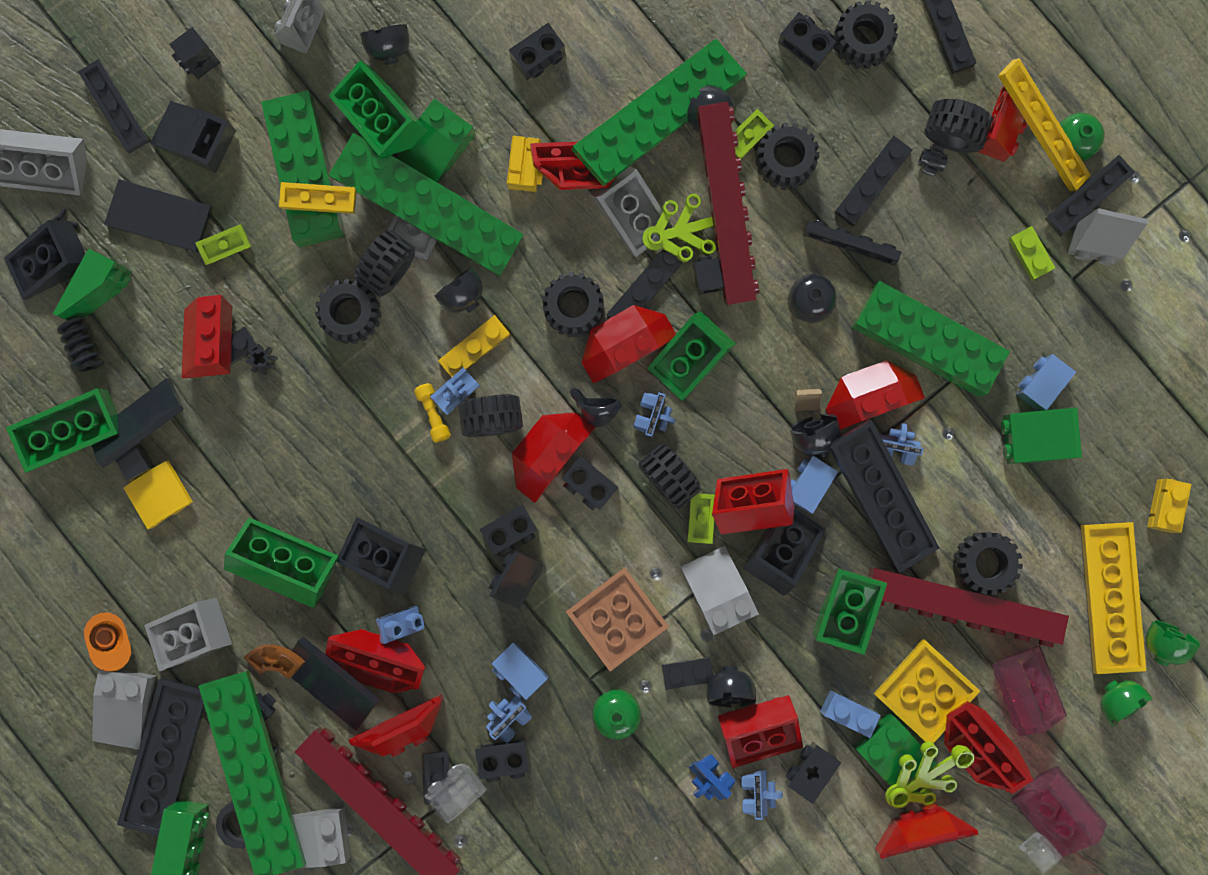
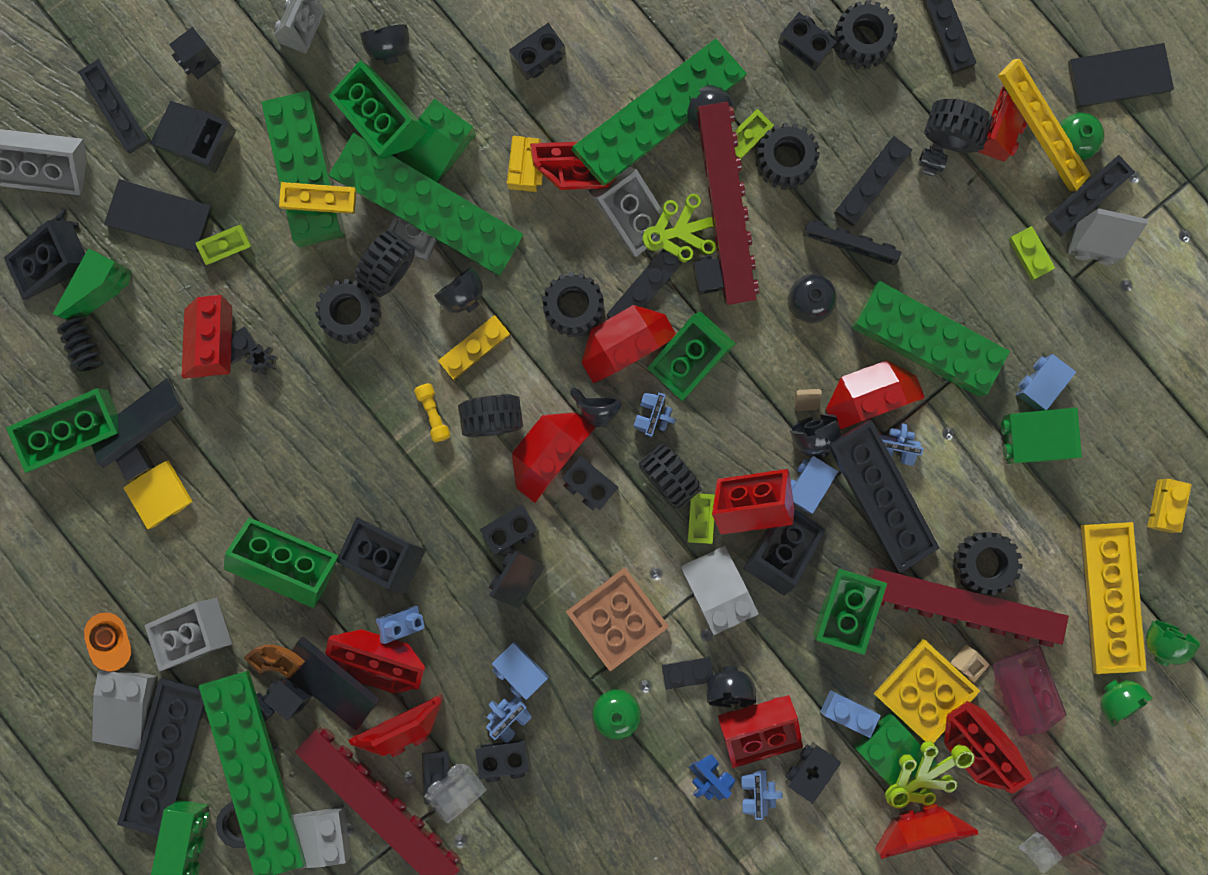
medium blue hips [430,367,480,415] -> none
none -> black brick [264,678,313,721]
none -> tan slope [951,645,990,683]
none -> black tile [1068,43,1174,108]

